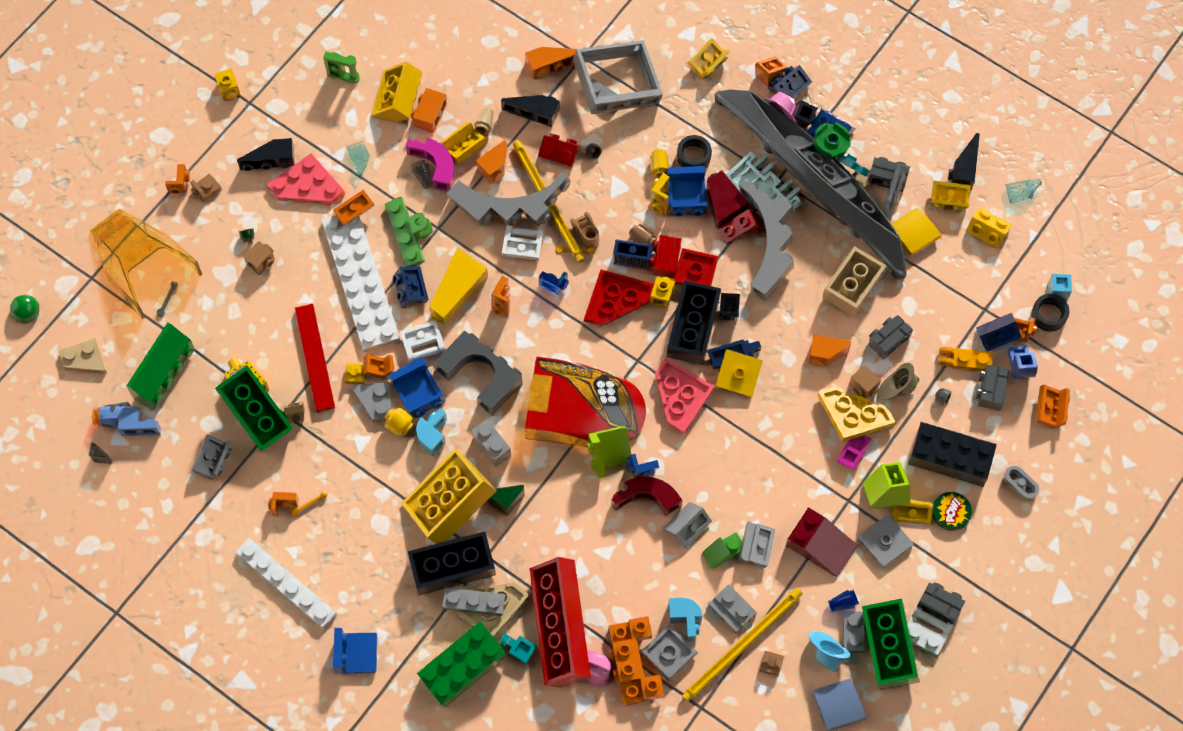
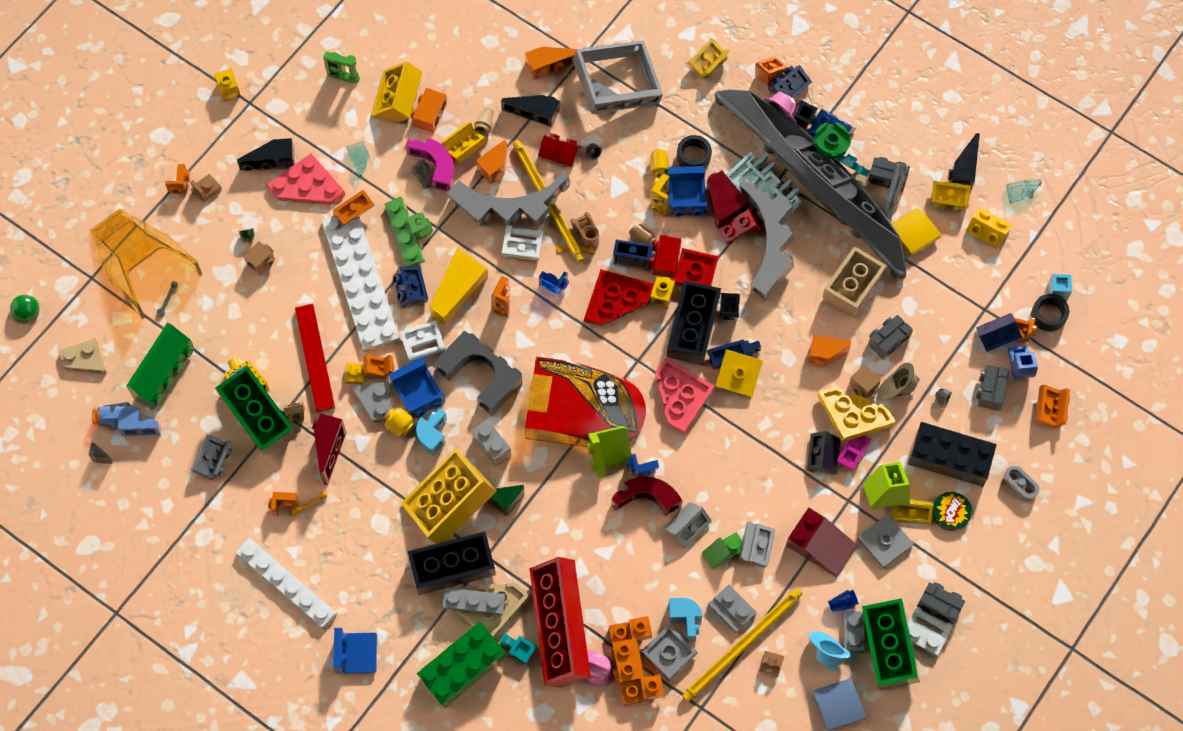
light orange hinge [938,347,993,371] -> none
none -> dark red slope [312,413,347,486]
none -> black panel [807,431,840,475]

